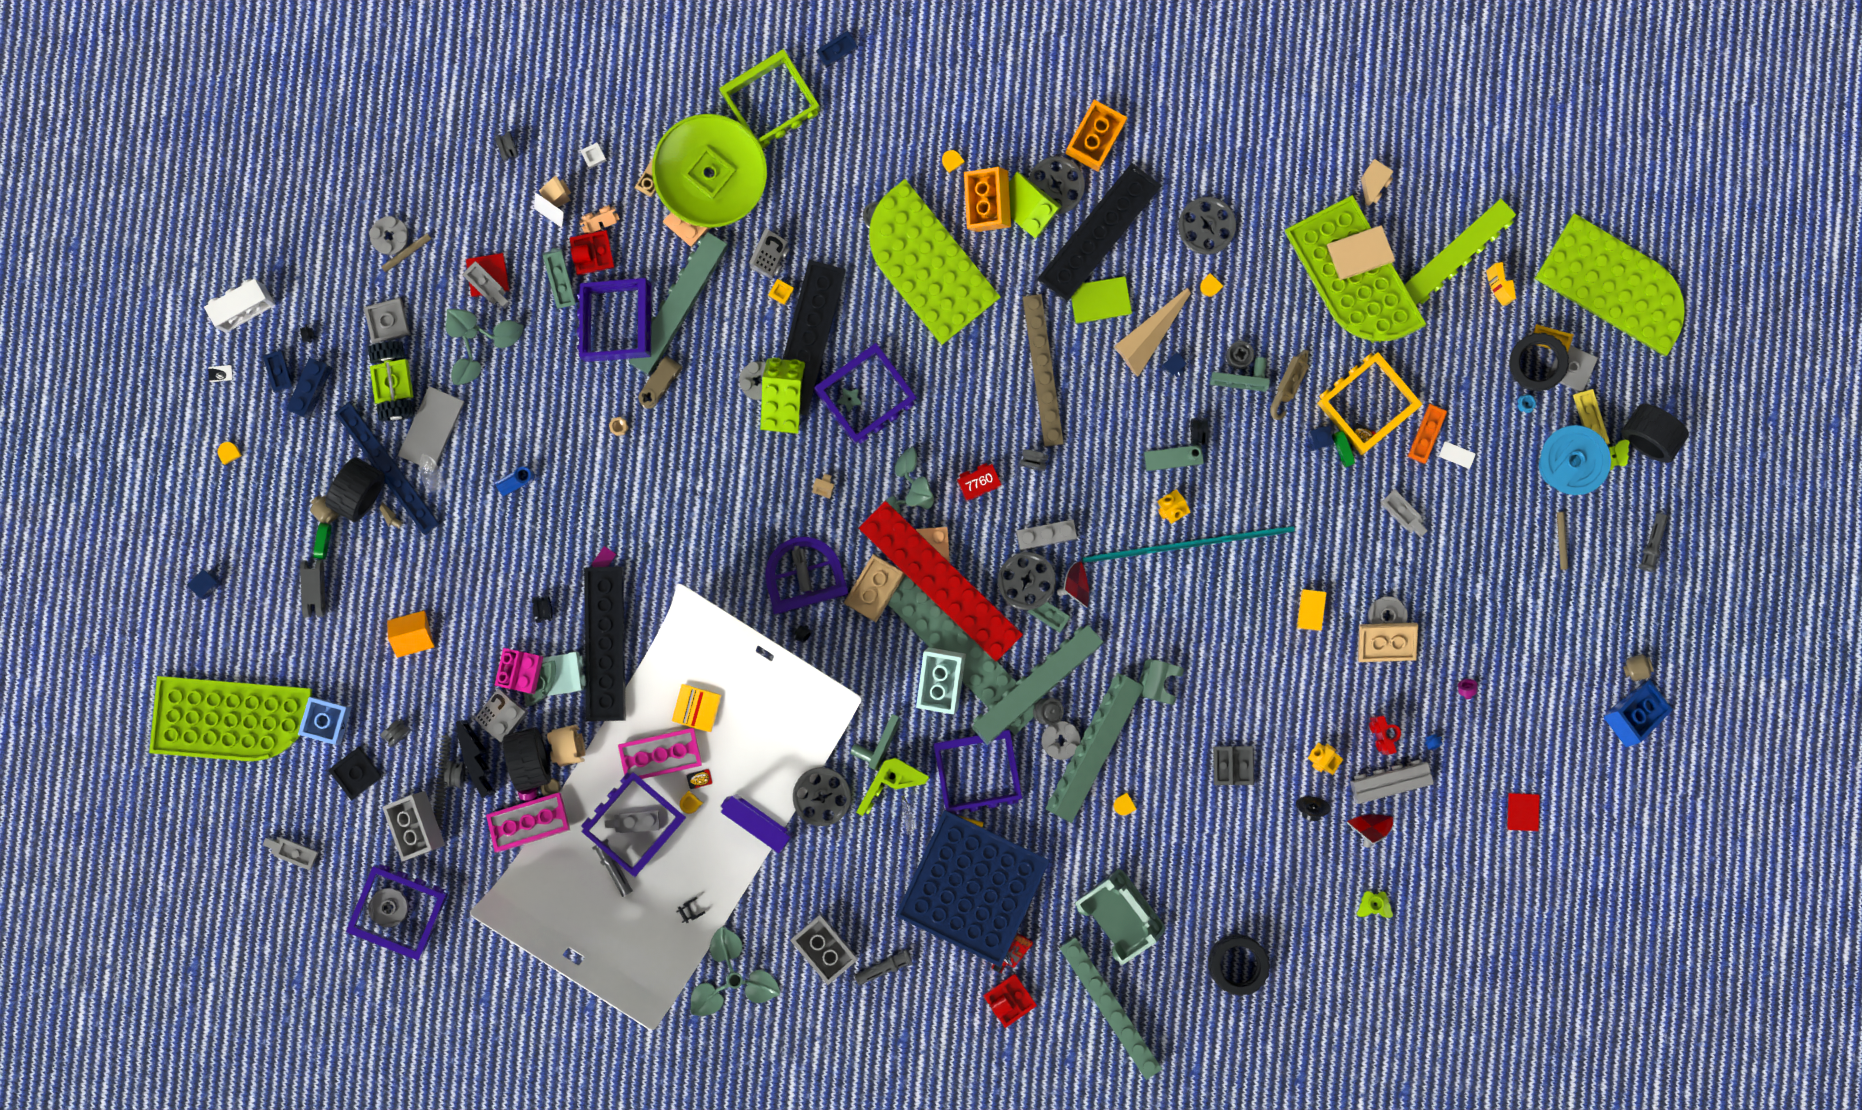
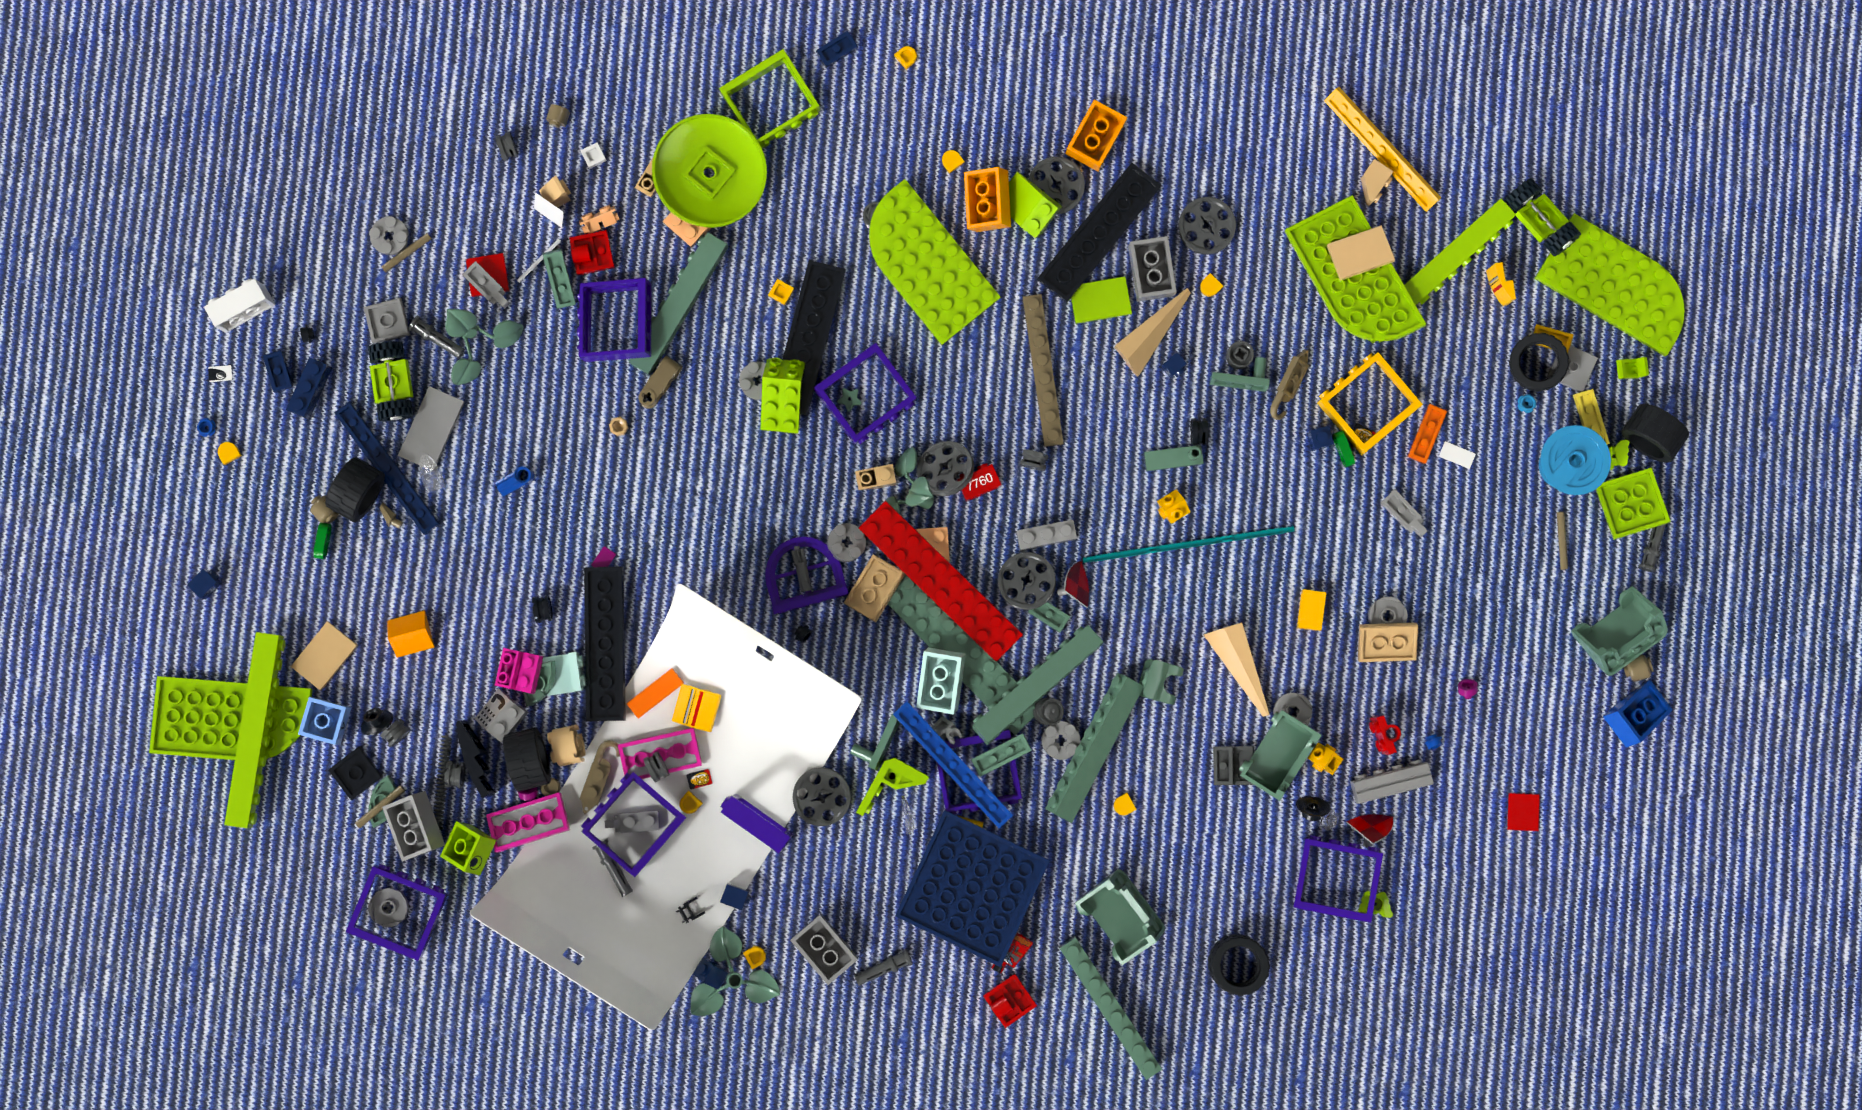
light grey hinge [263,837,319,870] -> none
dark grey piece [300,559,326,618] -> none
light grey slope [749,228,790,279] -> none
tan tile [812,473,834,499] -> none
none -> blue plate [197,418,216,437]
none -> lime brick [224,632,286,828]
none -> tan tile [290,621,358,691]
none -> dark tan bar [355,785,405,828]
none -> black piece [361,708,394,735]
none -> sand green tile [368,775,397,828]
none -> dark grey pin [409,316,465,359]
none -> lime brick [440,821,496,875]
none -> white sticker [517,239,561,283]
none -> dark tan plate [546,104,570,128]
none -> dark tan plate [579,740,620,814]
none -> orange tile [626,668,684,719]
none -> dark grey wheel [643,751,670,783]
none -> dark blue brick [693,957,728,989]
none -> dark blue brick [720,883,751,911]
none -> yellow tile [743,946,766,970]
none -> light grey plate [827,523,866,562]
none -> tan slope [855,464,897,490]
none -> blue plate [893,702,1013,828]
none -> yellow tile [894,46,917,70]
none -> dark grey wedge [917,441,974,496]
none -> light grey plate [931,716,963,744]
none -> sand green piece [971,733,1032,777]
none -> light grey brick [1128,236,1177,302]
none -> tan wedge [1204,623,1270,717]
none -> sand green windscreen [1239,710,1322,801]
none -> light grey plate [1273,693,1312,725]
none -> dark purple window [1293,835,1383,923]
none -> clear plant [1320,809,1339,831]
none -> yellow plate [1324,87,1441,212]
none -> plate [1505,178,1581,256]
none -> sand green windscreen [1571,586,1668,676]
none -> lime plate [1595,468,1671,540]
none -> lime bracket [1616,357,1649,379]

